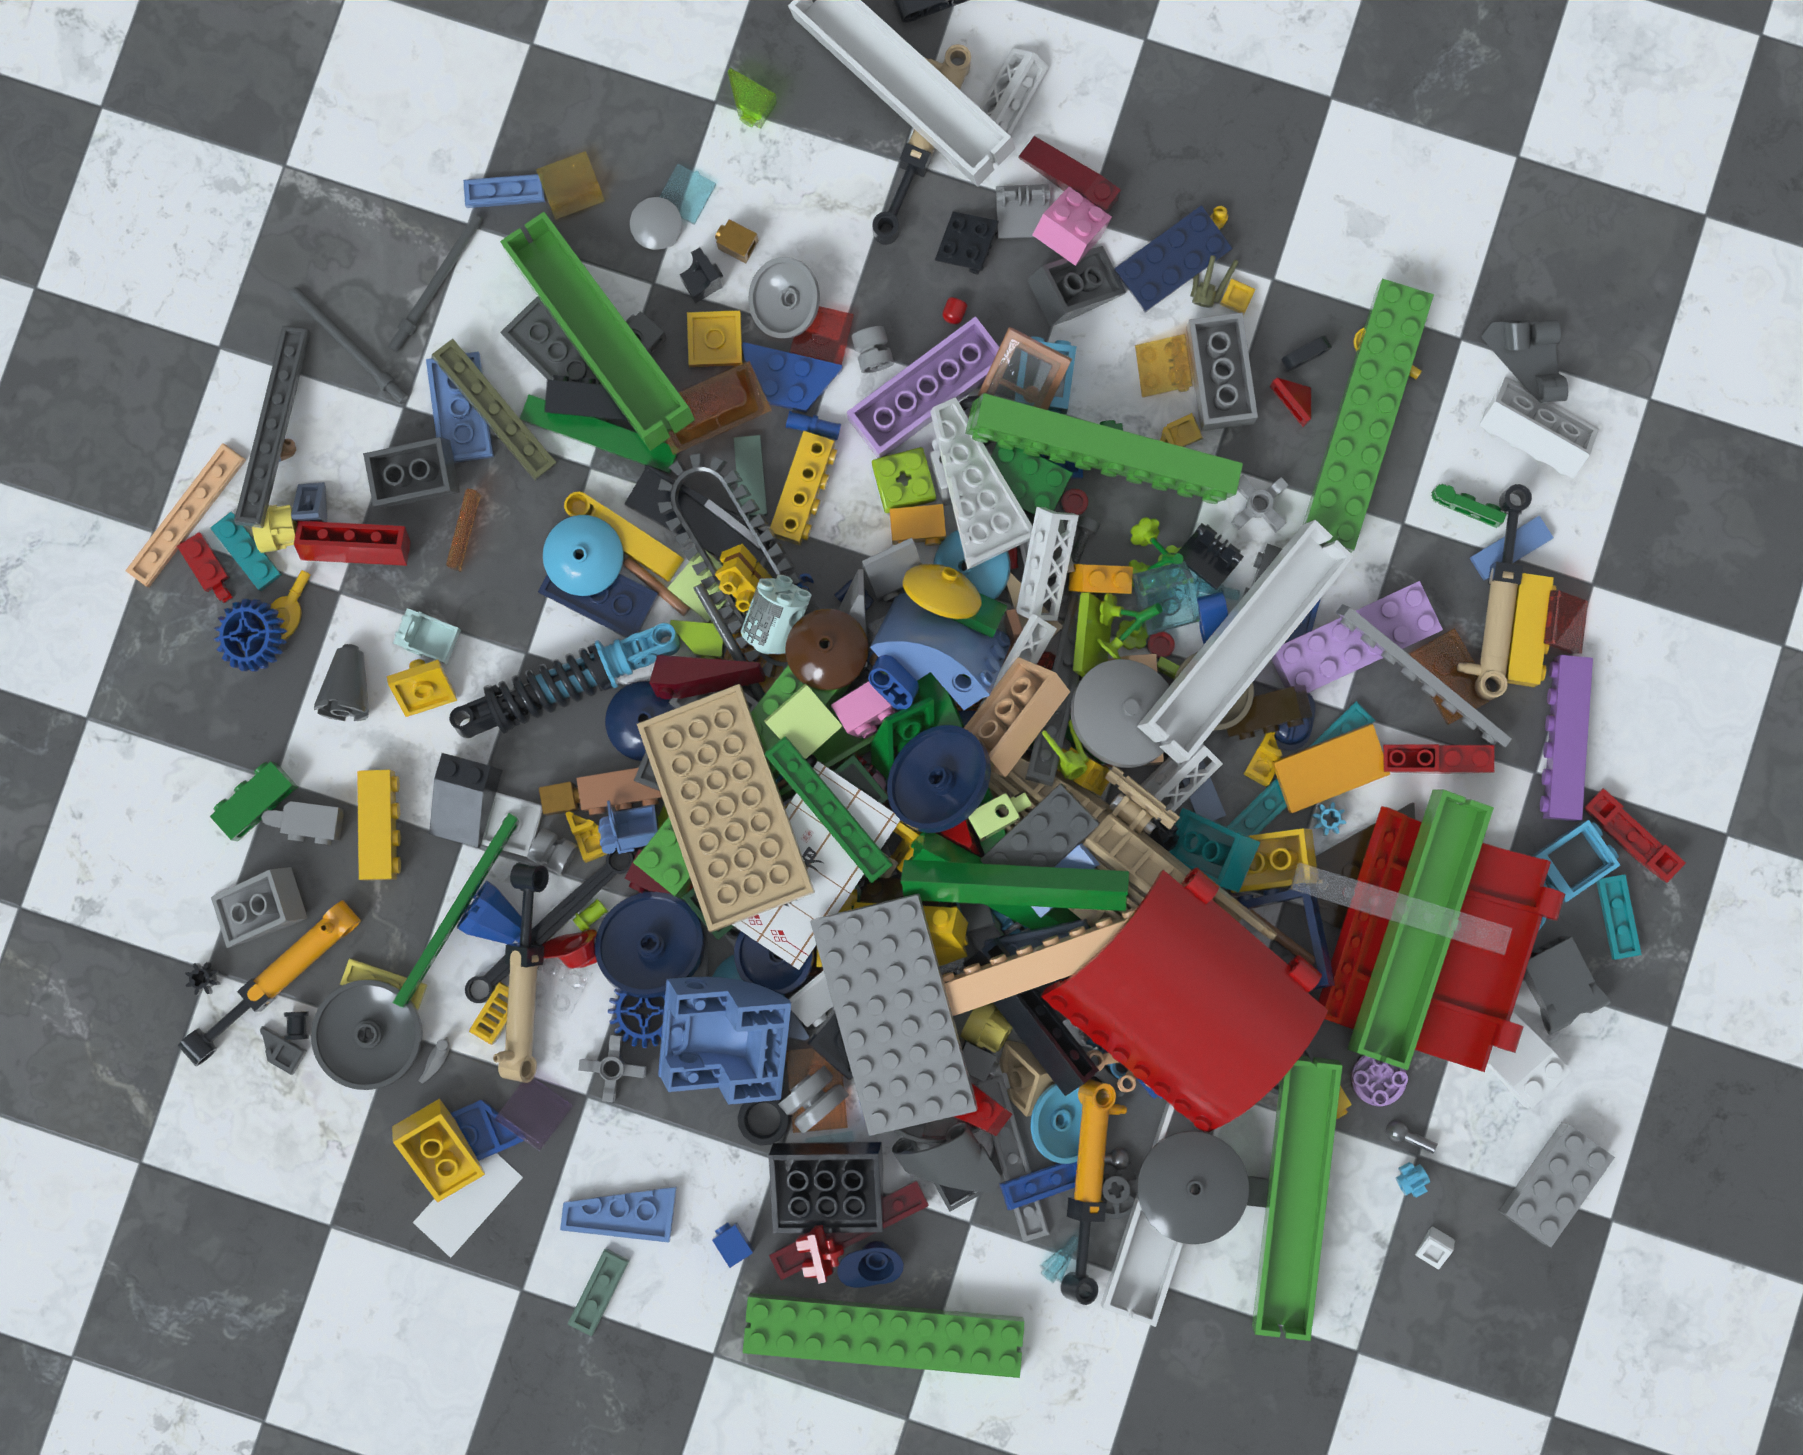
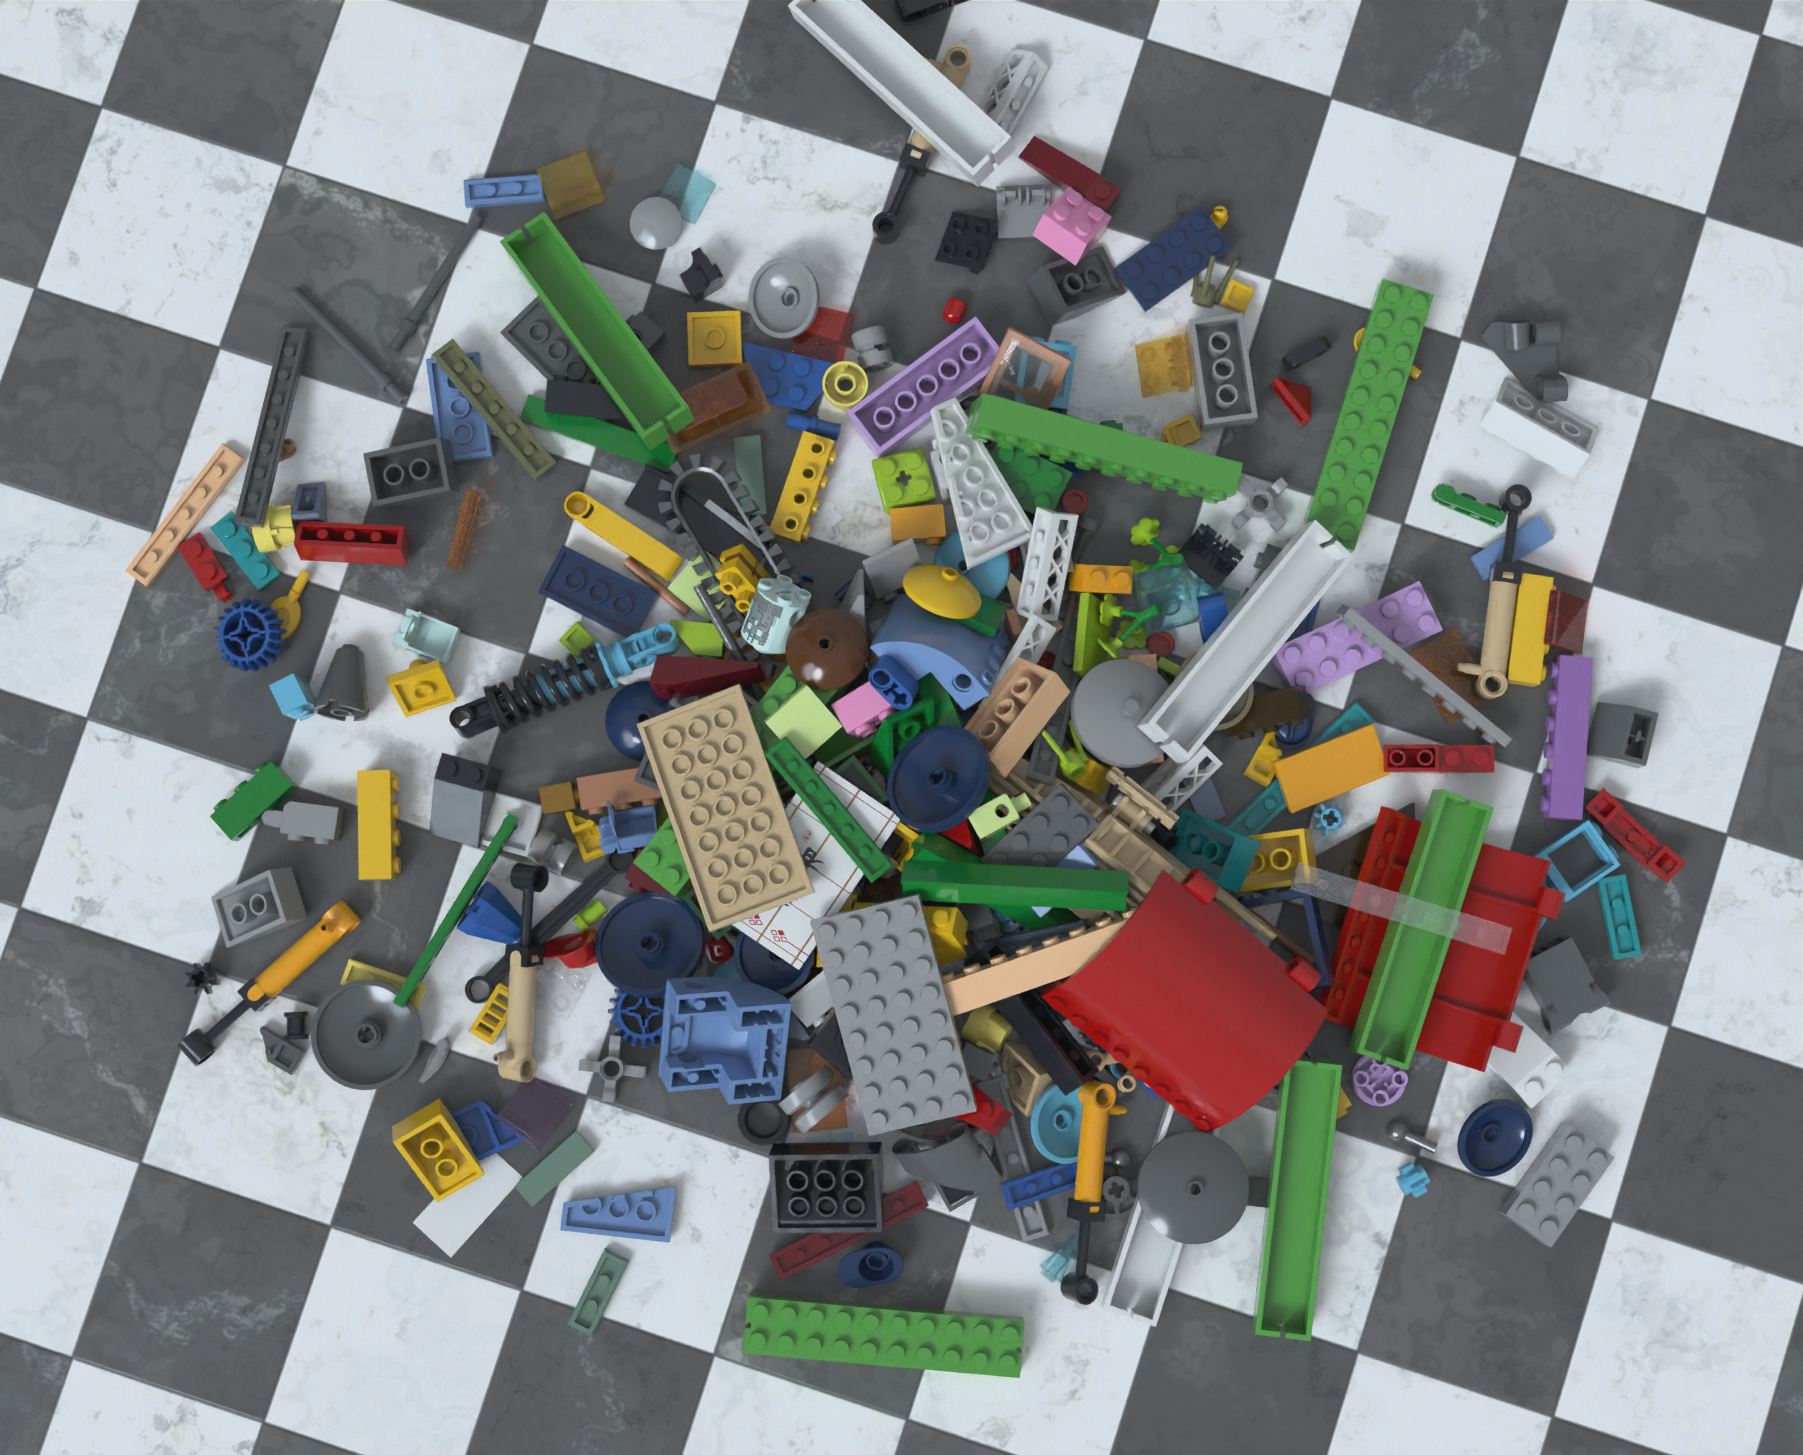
medium azure dish [543,515,624,596] -> none
blue brick [712,1222,754,1268] -> none
pearl gold brick [715,219,759,264] -> none
clear neon green slope [728,68,777,129] -> none
red hips [796,1225,844,1283] -> none
white slope [1415,1227,1455,1269] -> none
none -> medium azure brick [269,673,316,721]
none -> sand green tile [514,1131,595,1207]
none -> lime tile [559,621,596,658]
none -> red tile [705,936,734,965]
none -> light yellow piece [822,361,869,412]
none -> dark blue dish [1457,1099,1533,1177]
none -> dark grey slope [1587,702,1659,768]

